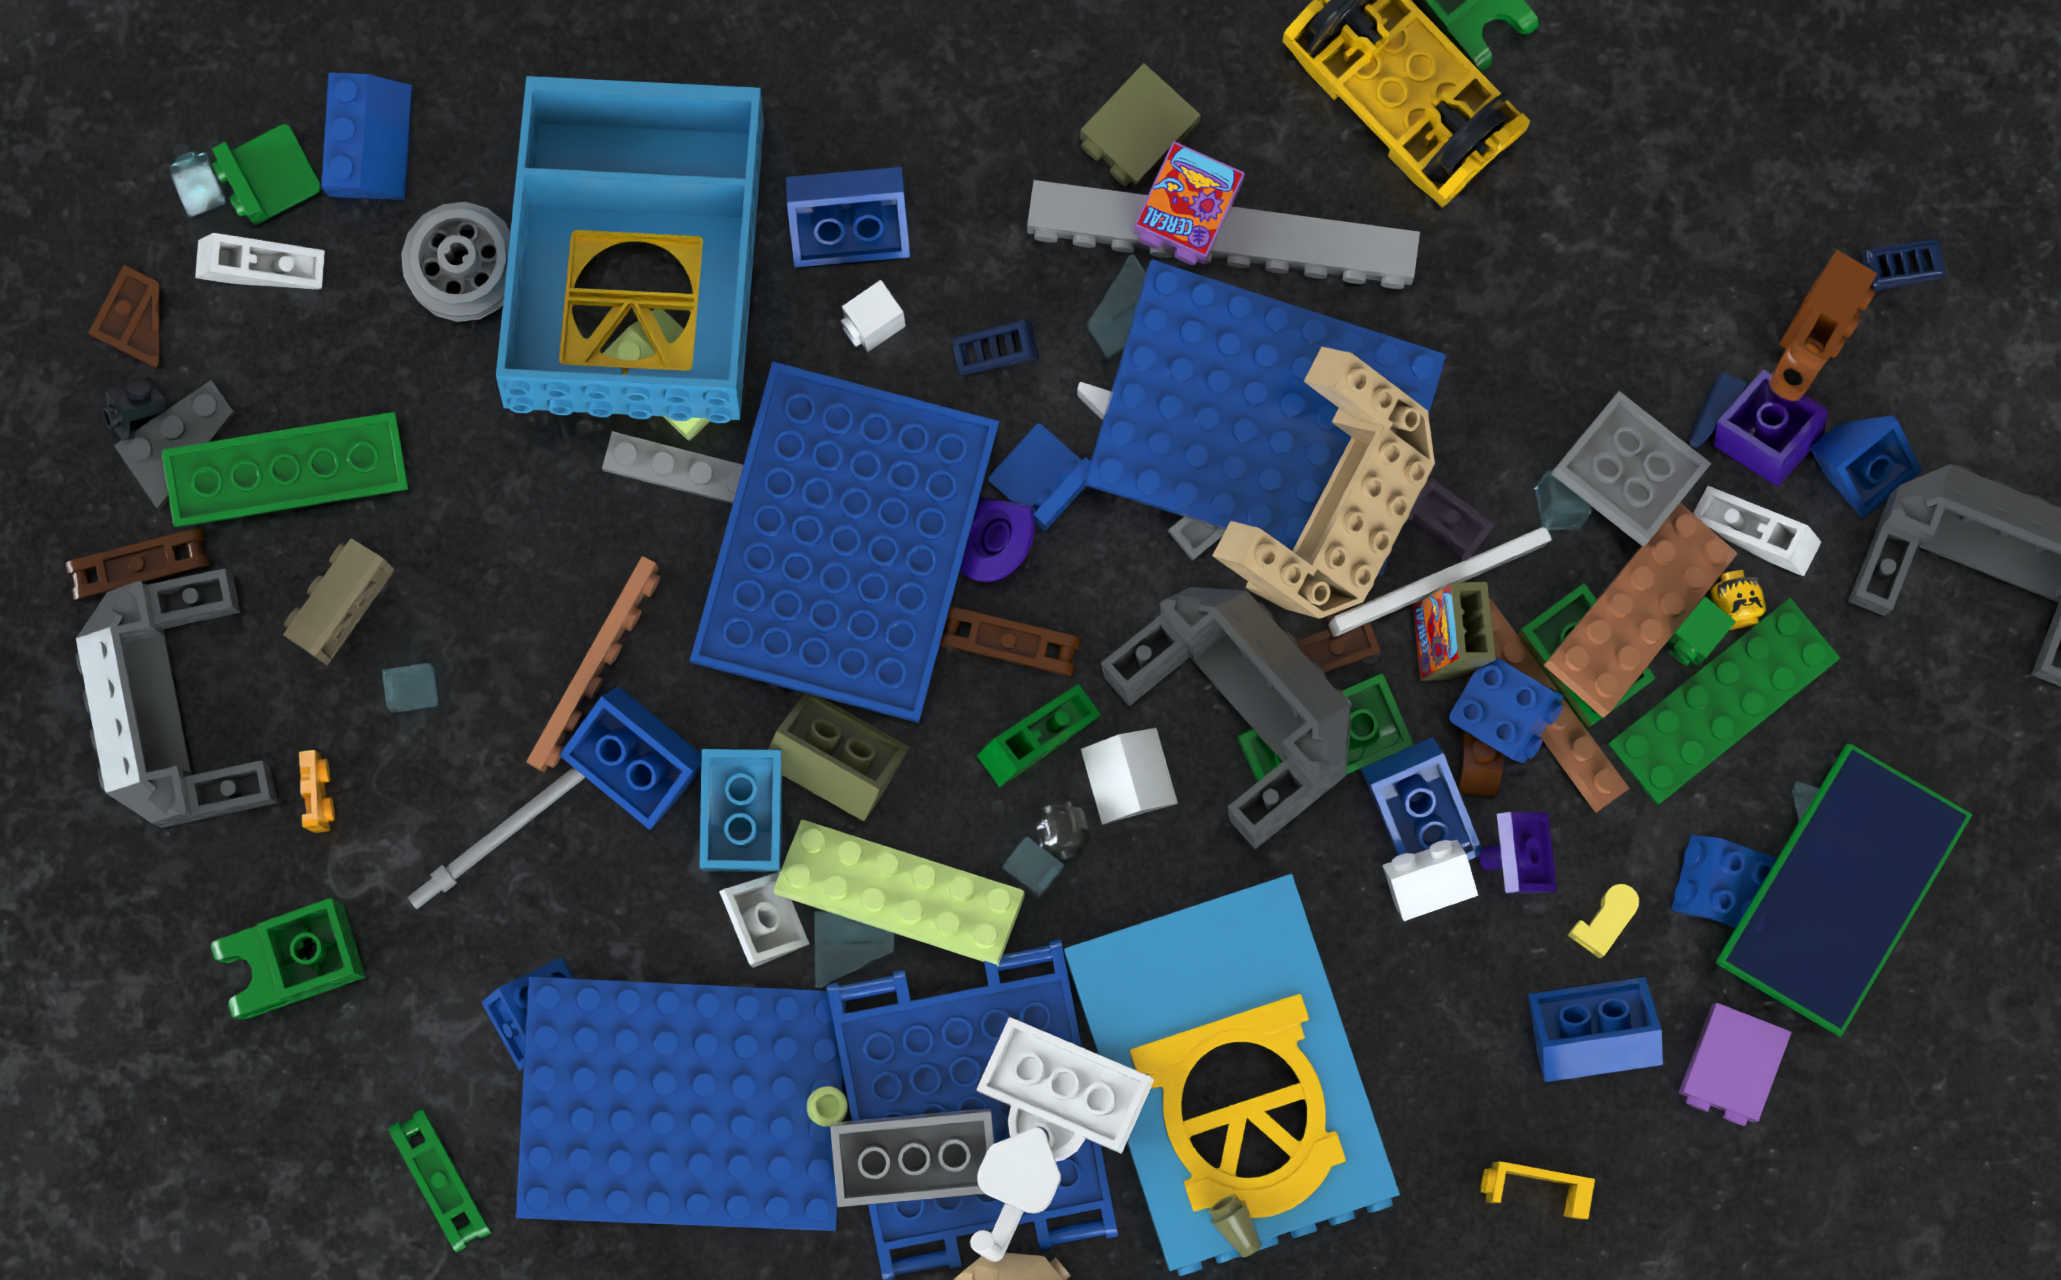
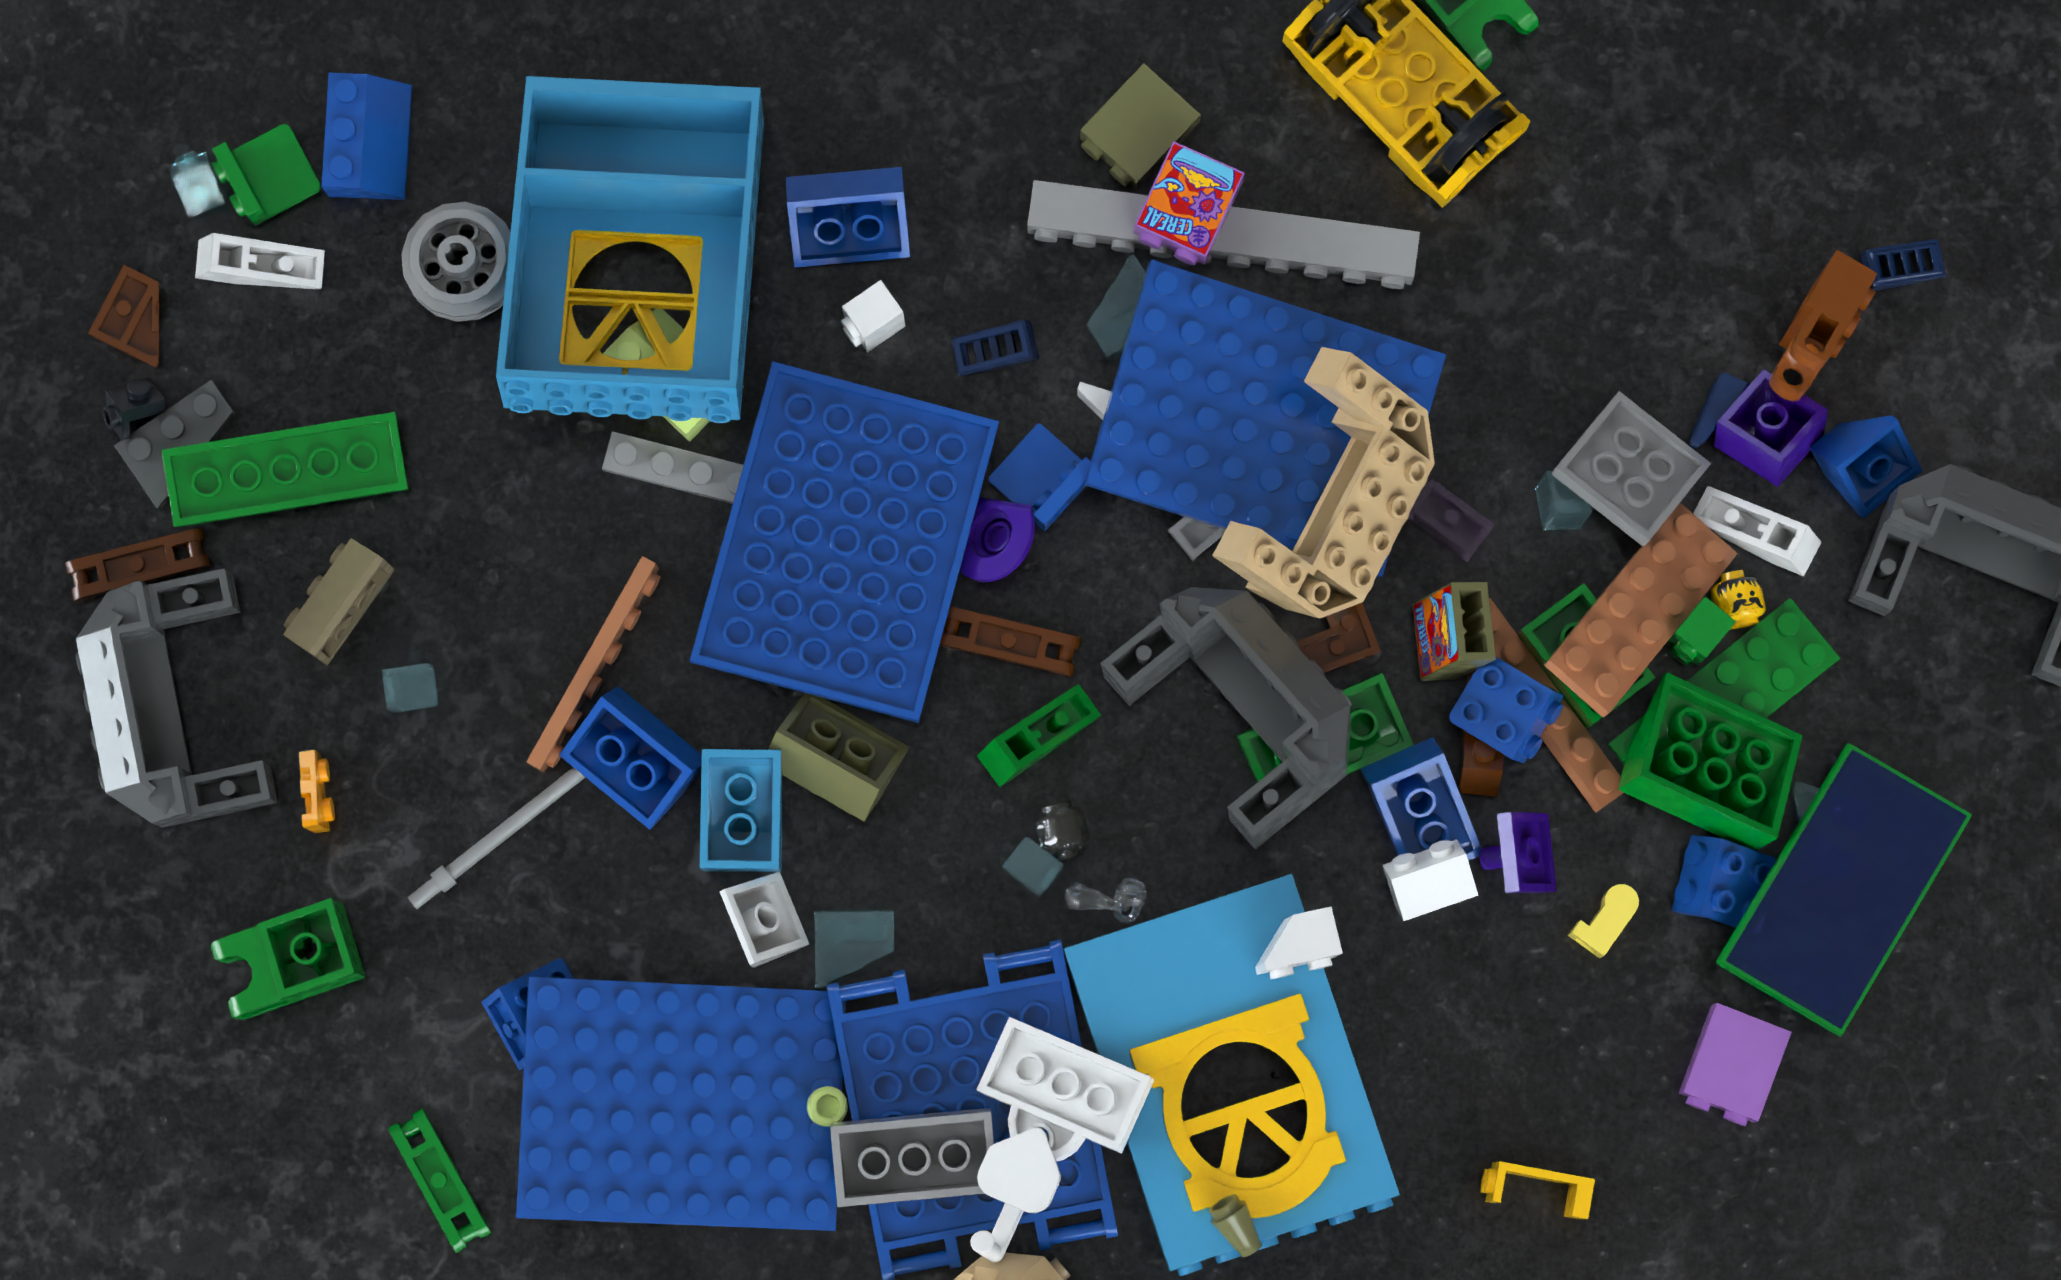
yellowish green plate [774,819,1025,966] -> none
white slope [1081,728,1178,825] -> none
white tile [1328,527,1552,637] -> none
blue slope [1528,977,1663,1082] -> none
none -> clear piece [1065,878,1147,923]
none -> white slope [1255,907,1343,979]
none -> green slope [1618,672,1803,851]

